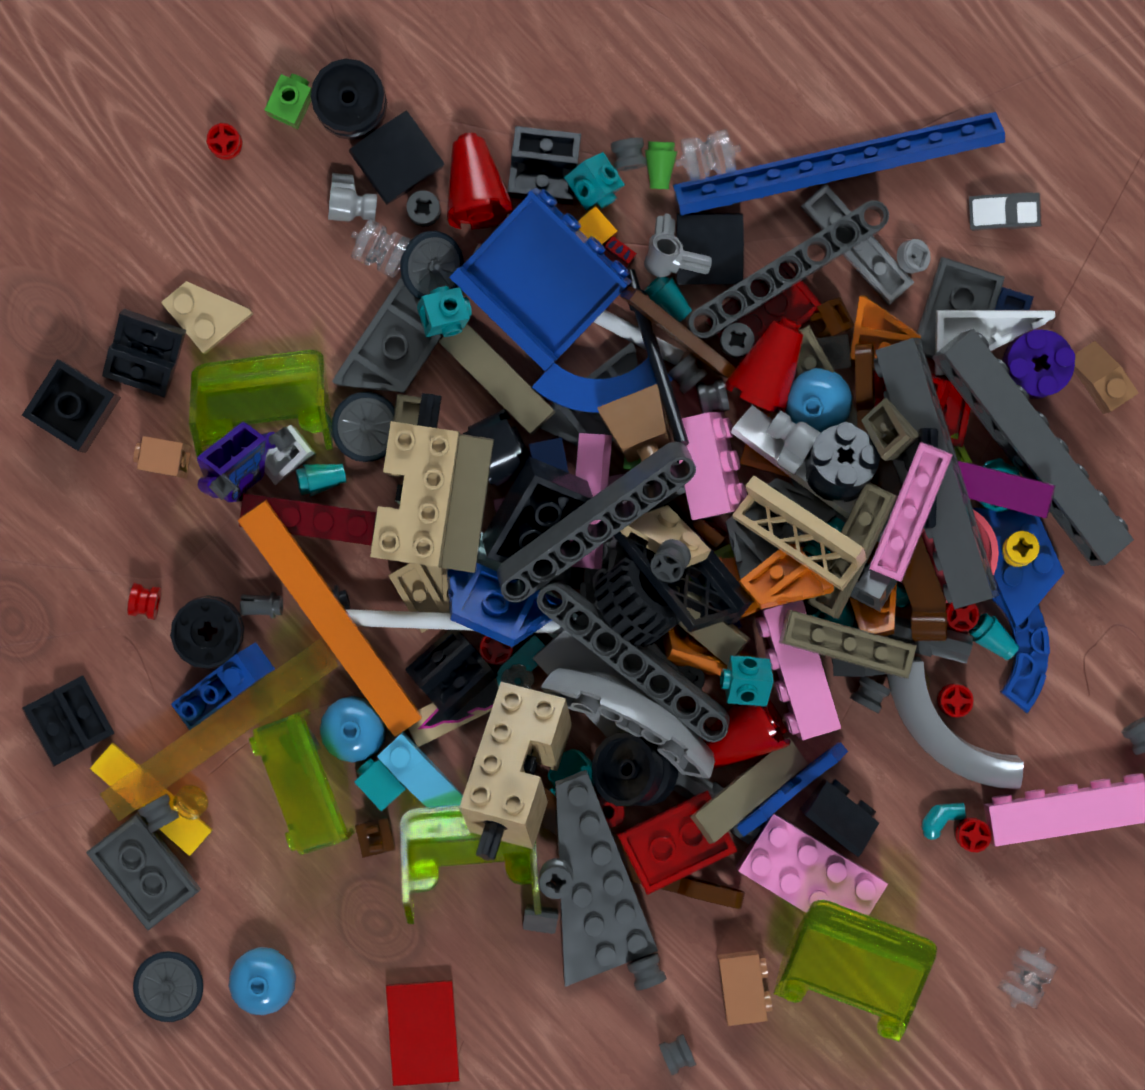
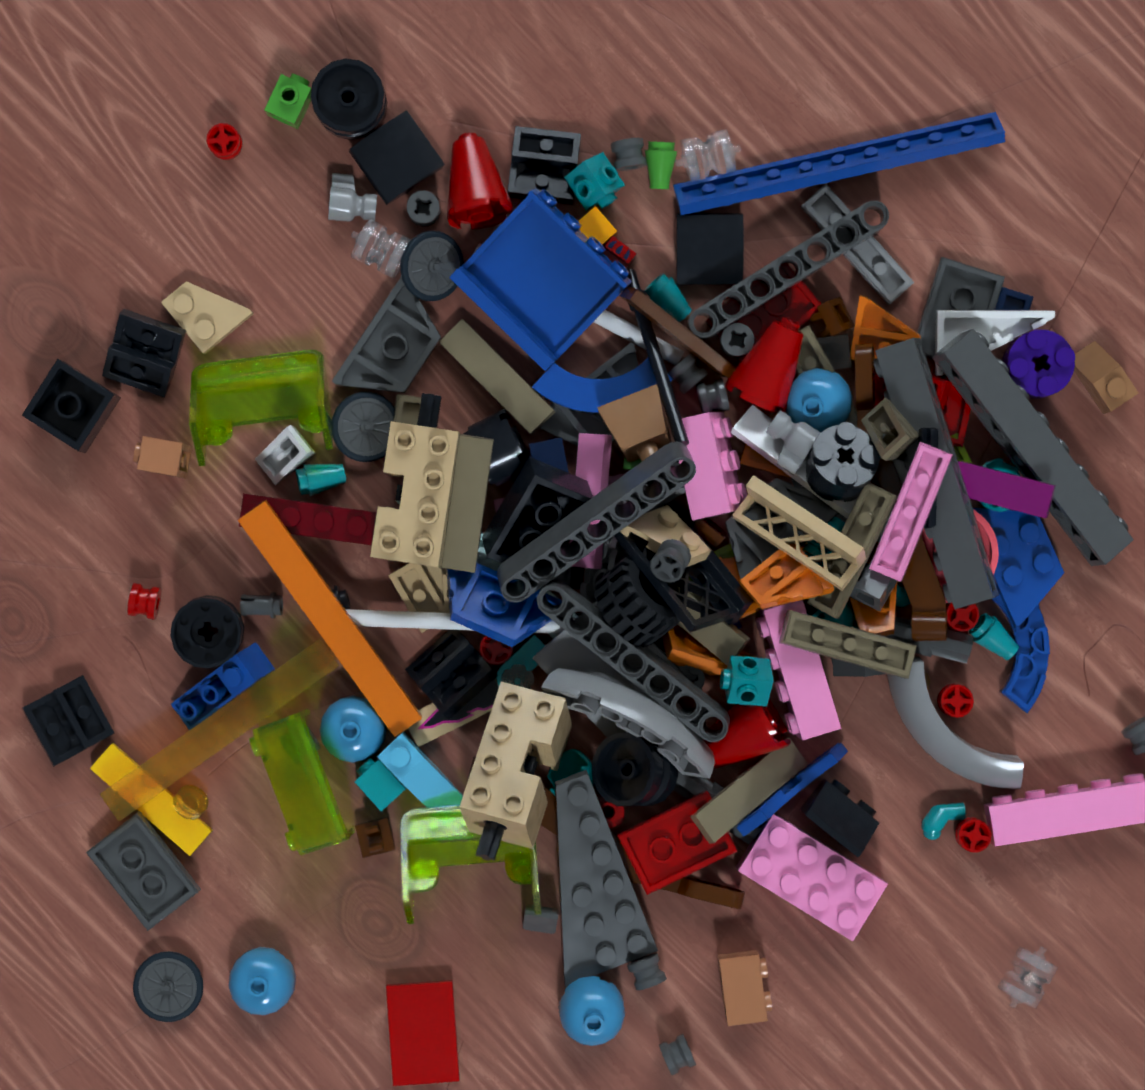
dark grey wheel [137,794,180,833] -> none
dark purple torso [197,421,296,502] -> none
teal brick [417,286,472,337] -> none
dark grey wheel [539,858,573,899] -> none
light grey axle [644,213,712,277] -> none
clear neon green windscreen [773,900,937,1042] -> none
dark grey wheel [850,677,891,714] -> none
light grey tile [897,239,930,274] -> none
slope [969,193,1042,231] -> none
yellow wheel [1002,531,1040,567] -> none
none -> dark azure cylinder [558,976,625,1046]

